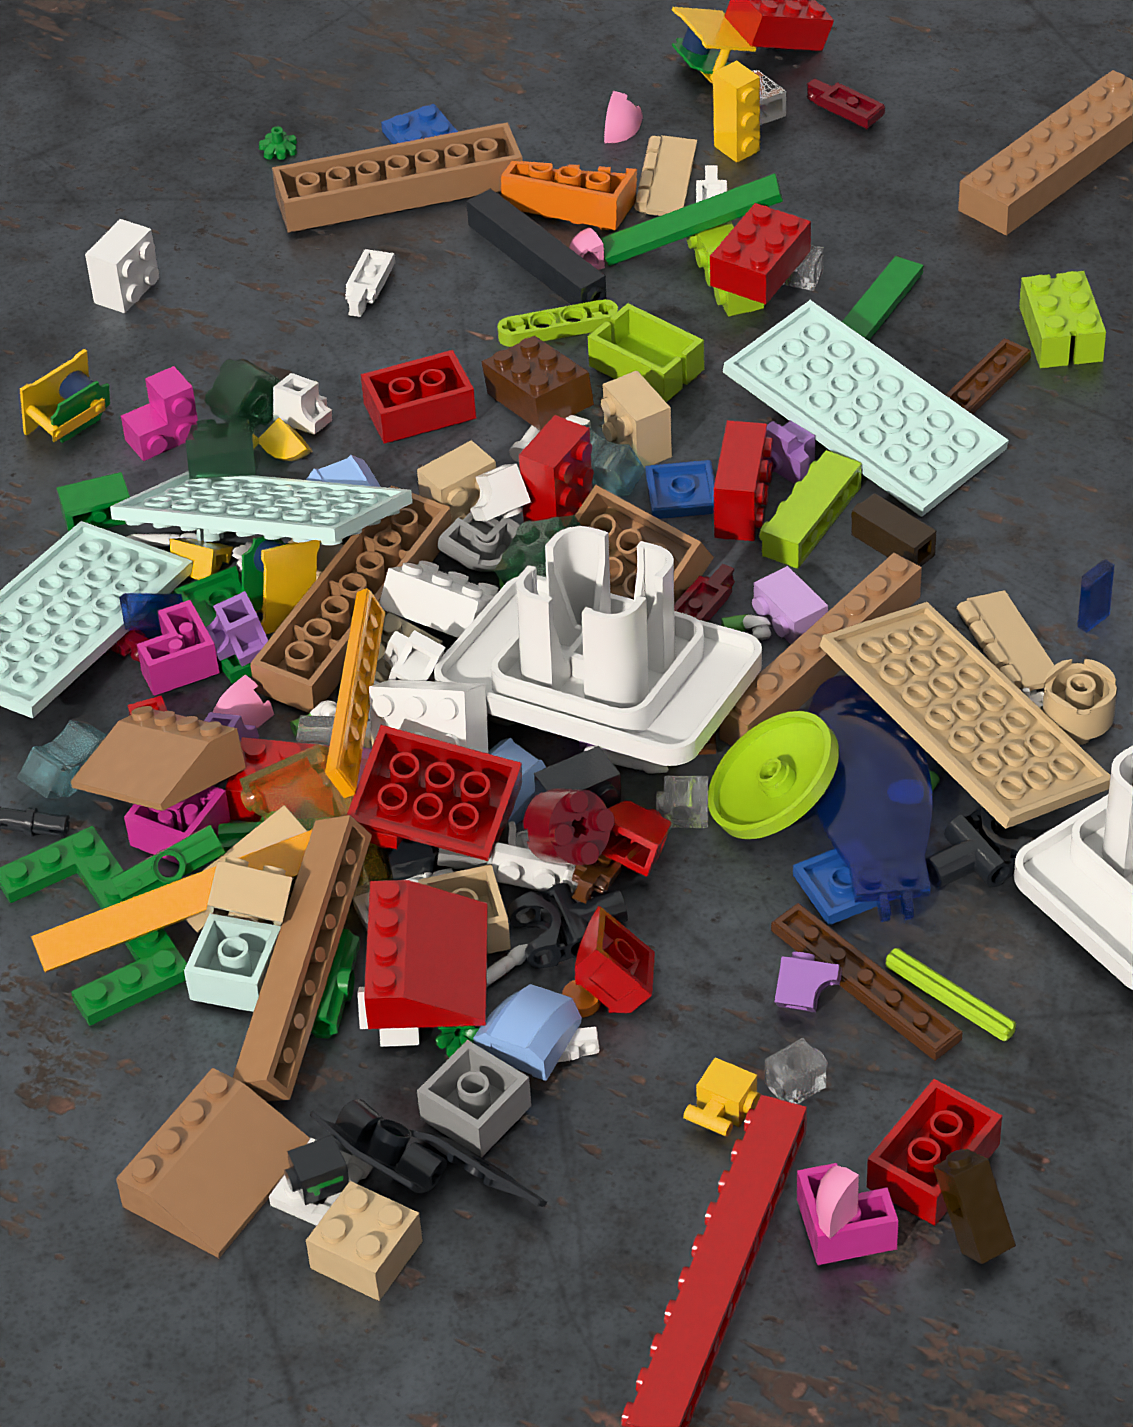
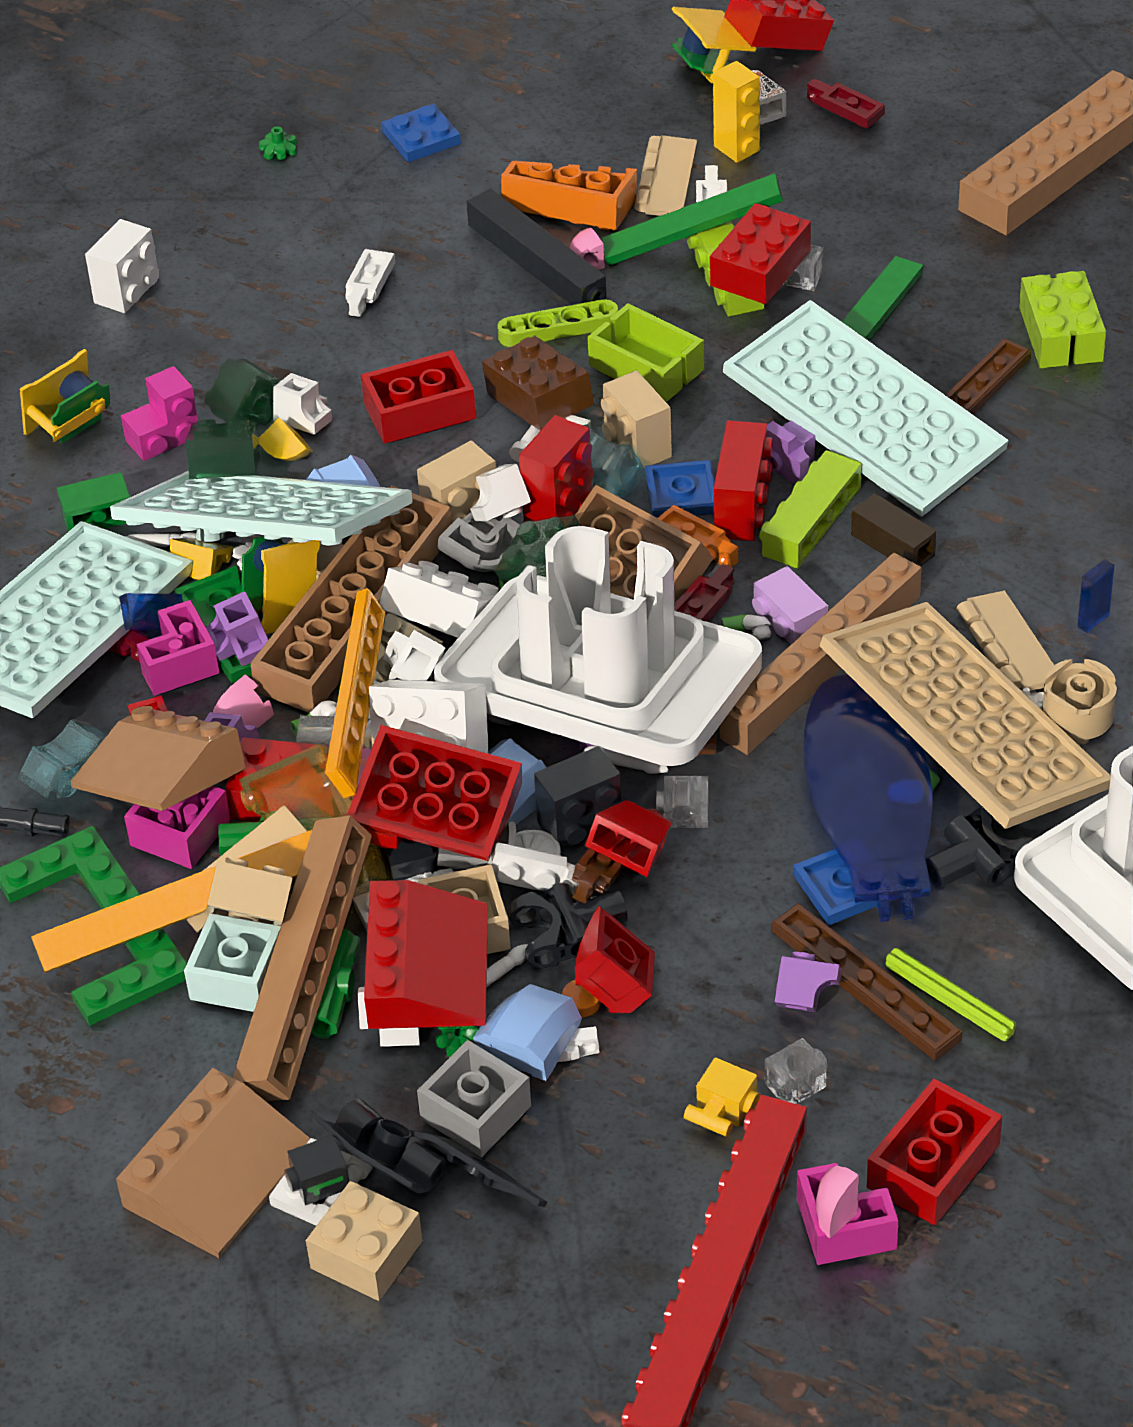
green piece [111,825,225,901] -> none
medium nougat brick [272,122,523,232] -> none
dark red brick [523,788,614,865] -> none
bright pink brick [605,91,643,143] -> none
lime dish [708,711,839,839] -> none
dark brown brick [933,1149,1016,1264] -> none
none -> orange hinge [658,505,739,567]

